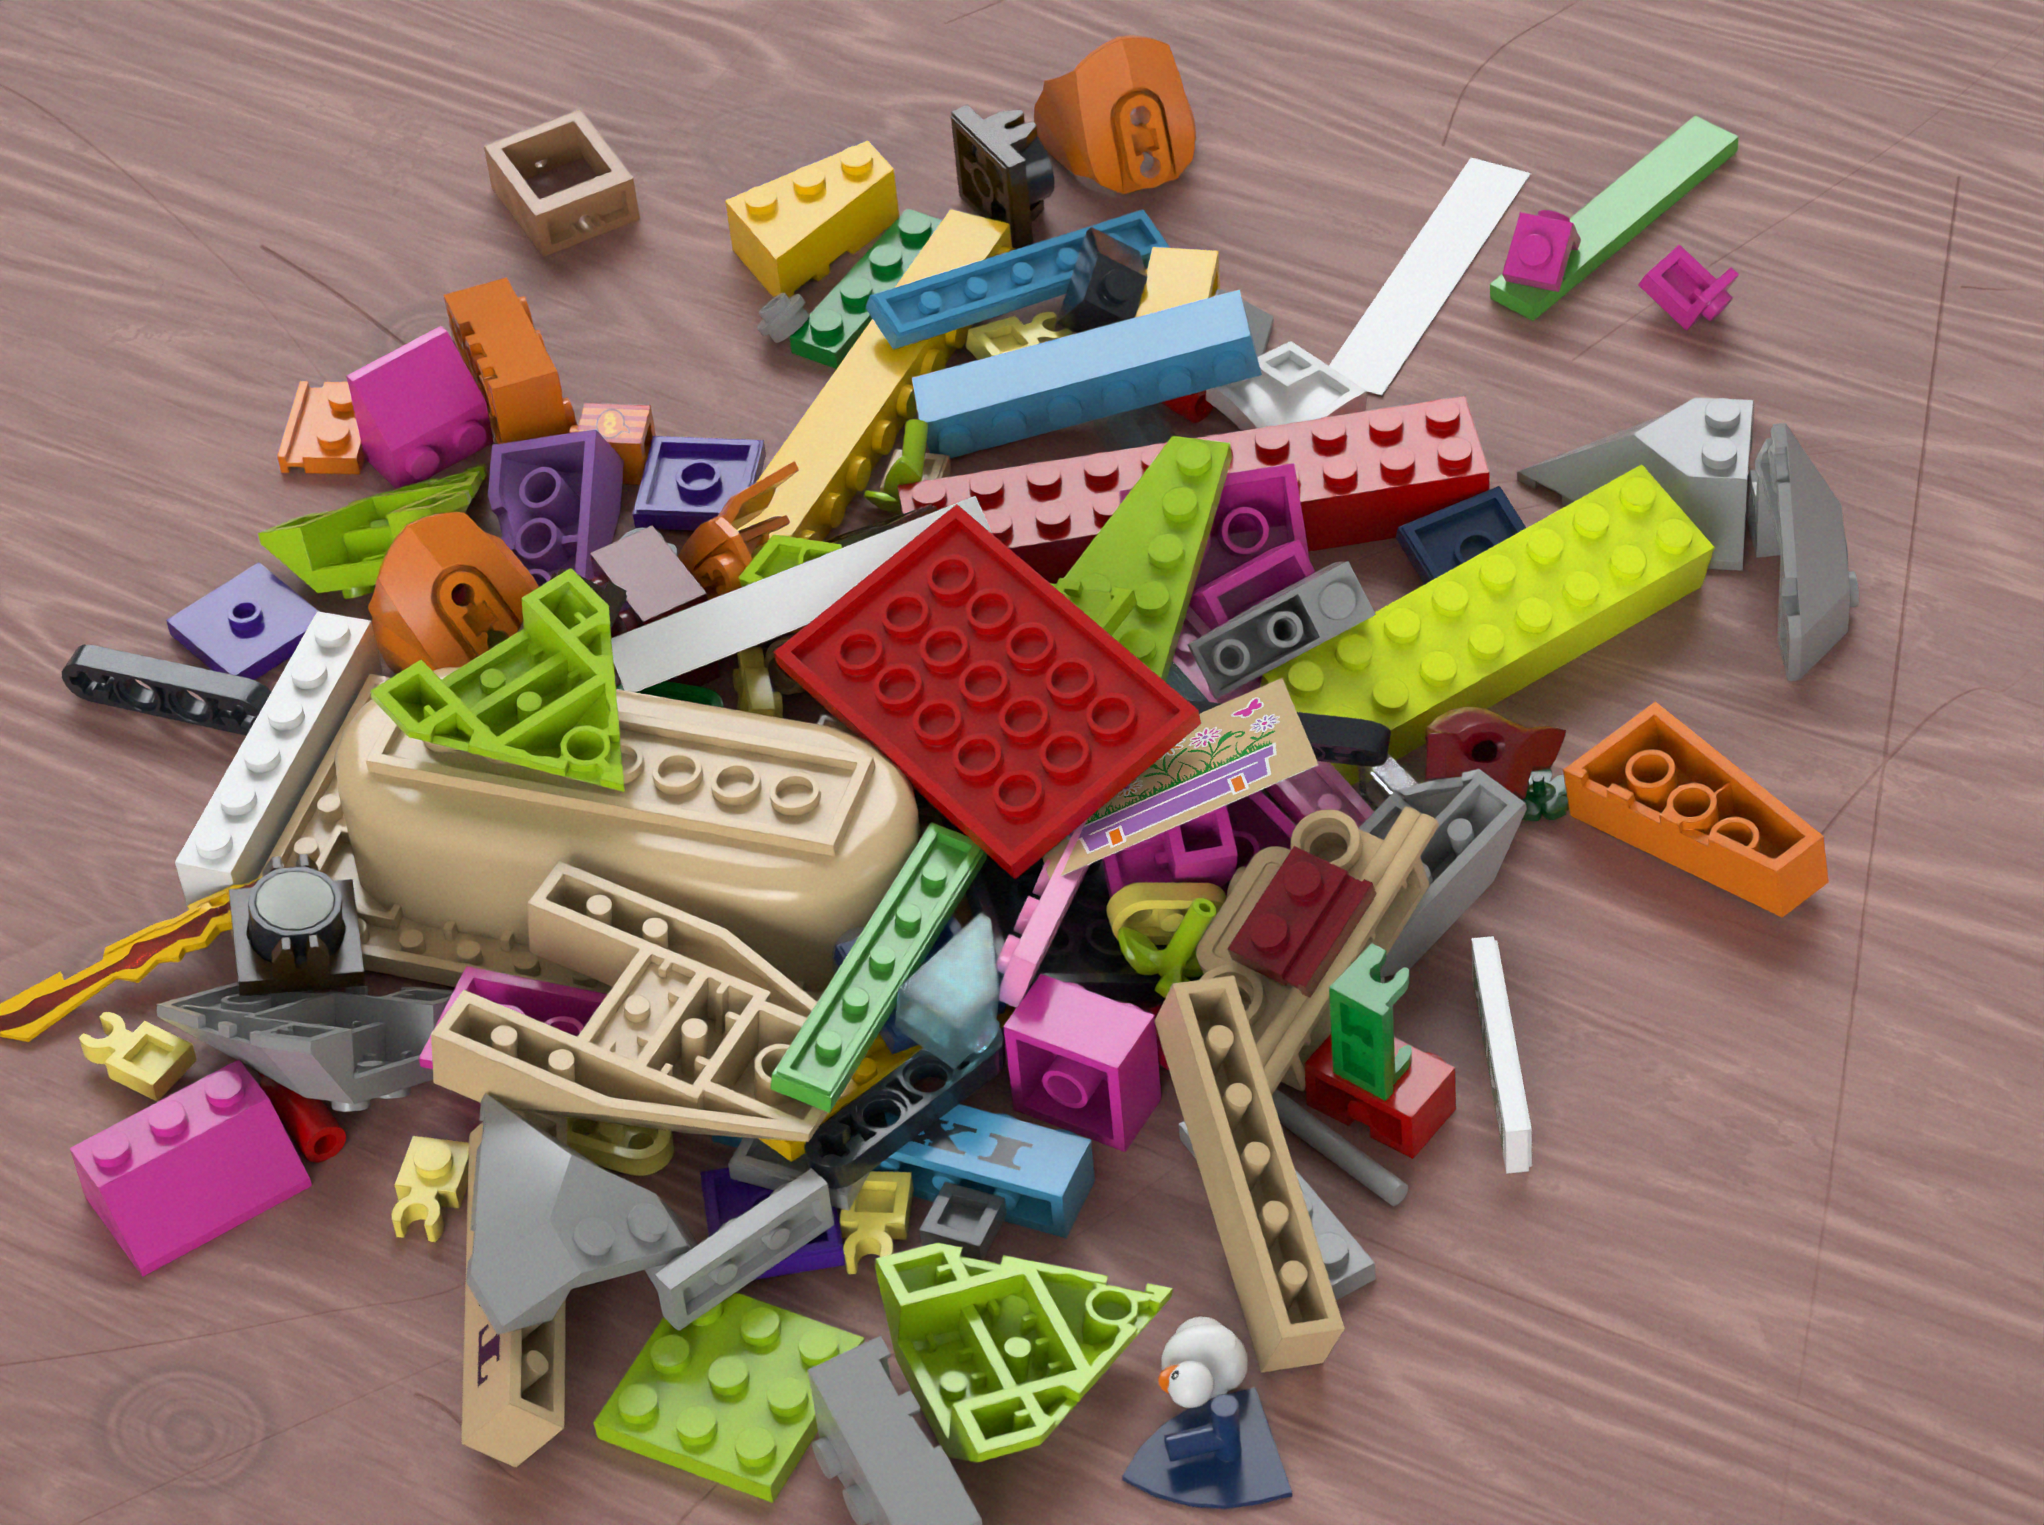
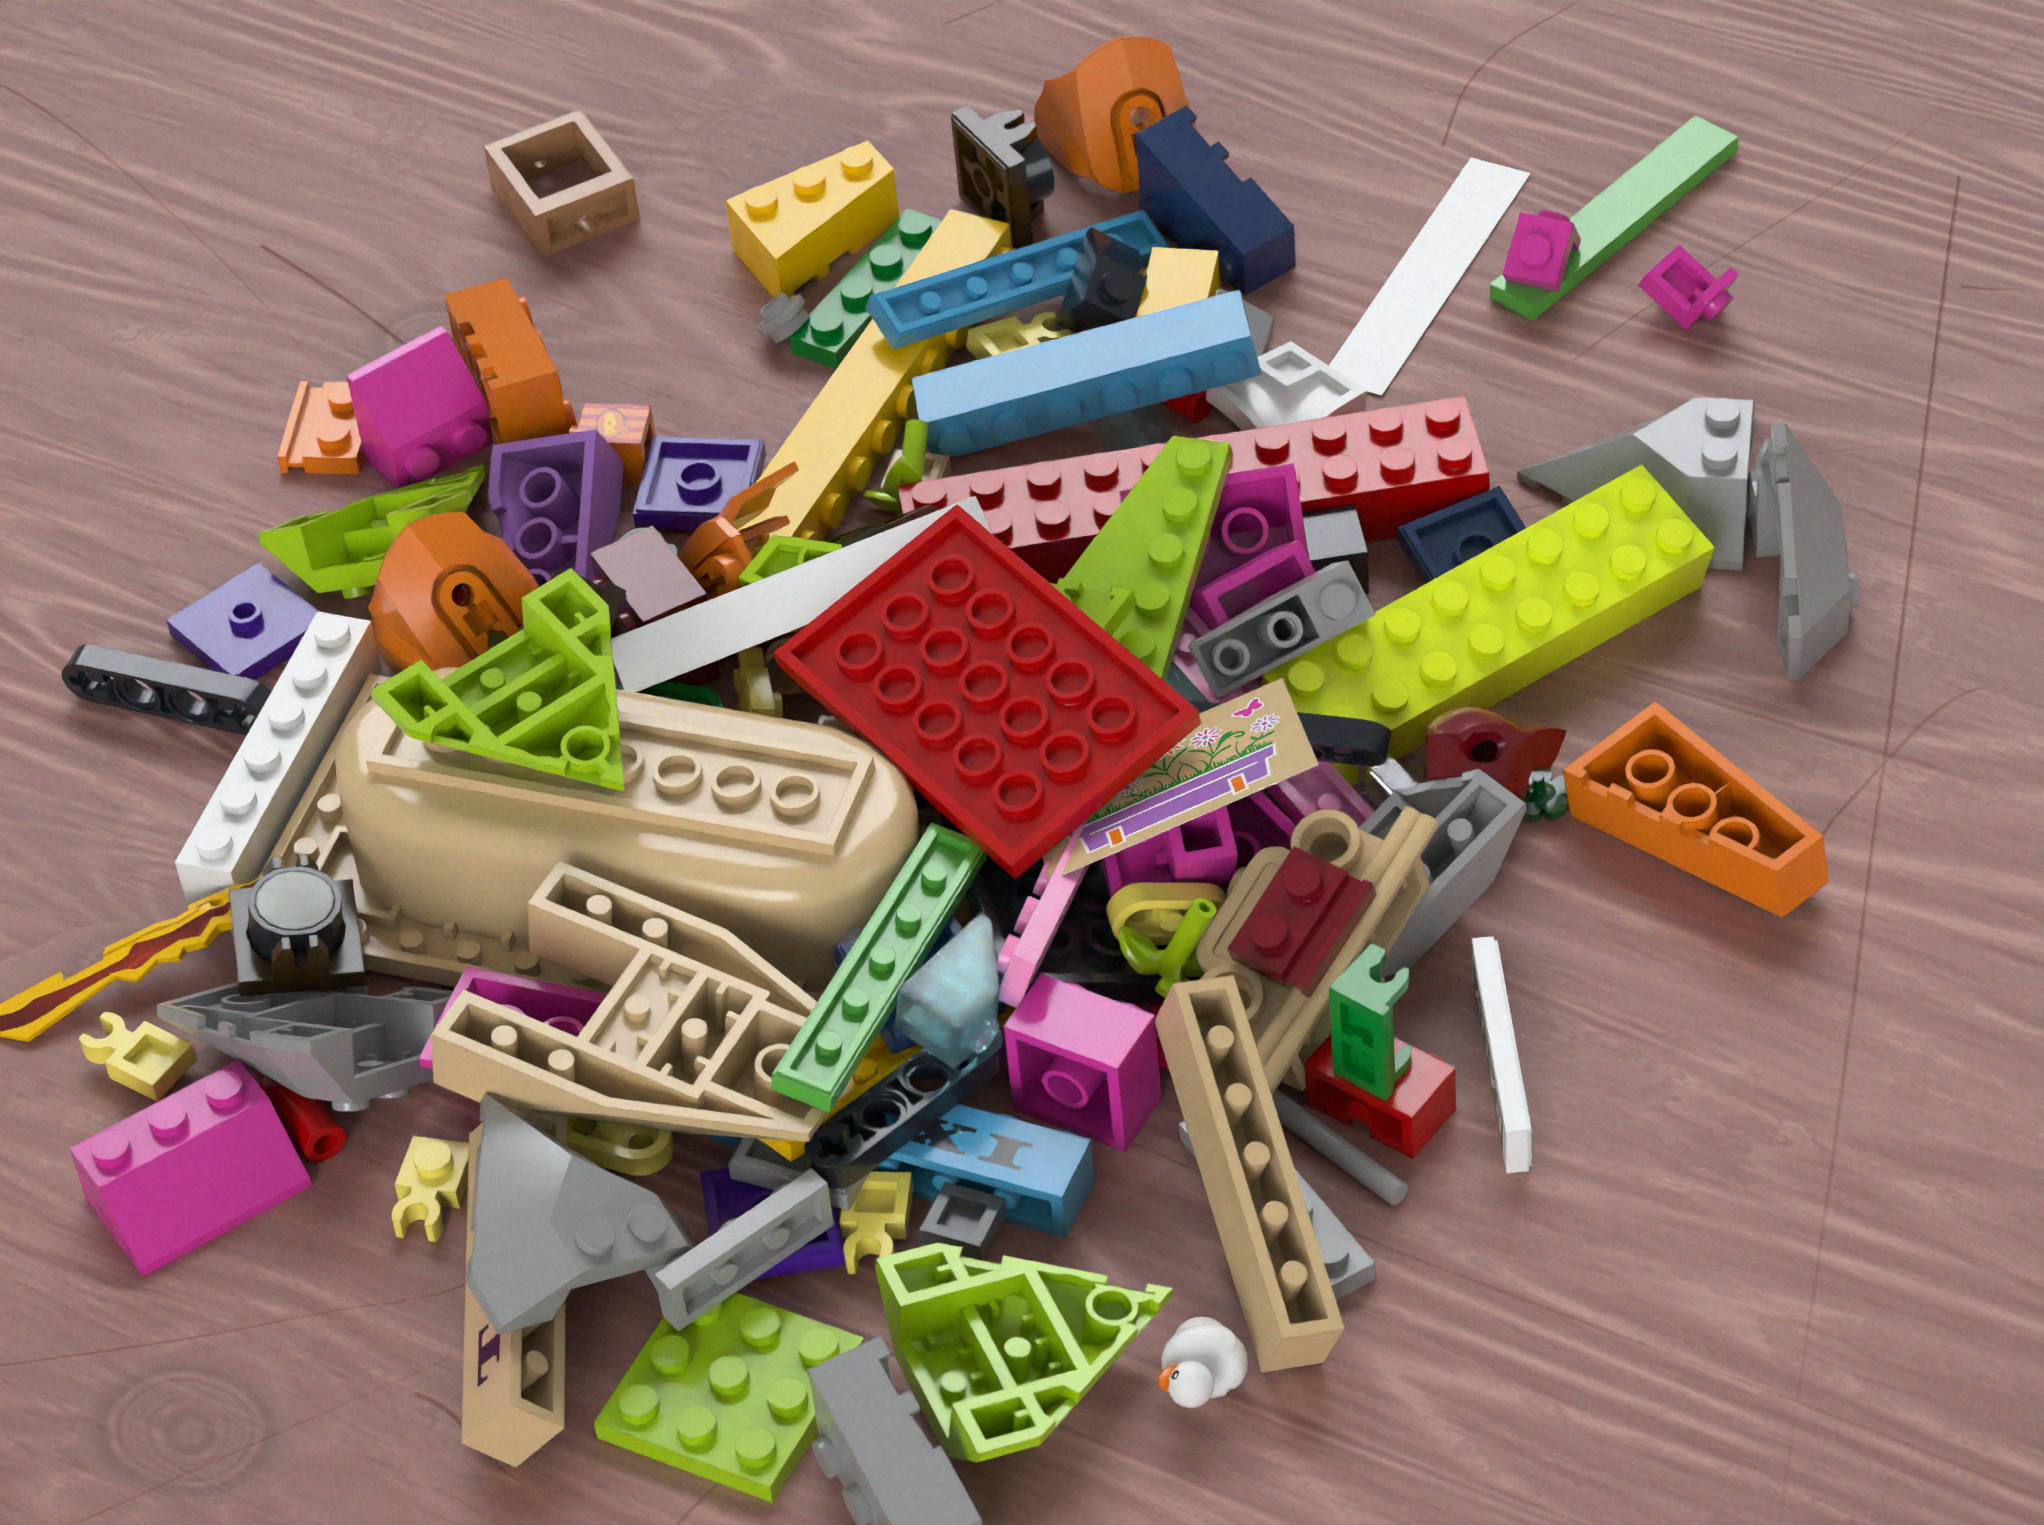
dark blue shield [1122,1387,1292,1509] -> none
none -> dark blue wedge [1136,105,1296,296]
none -> brick [1302,504,1369,594]

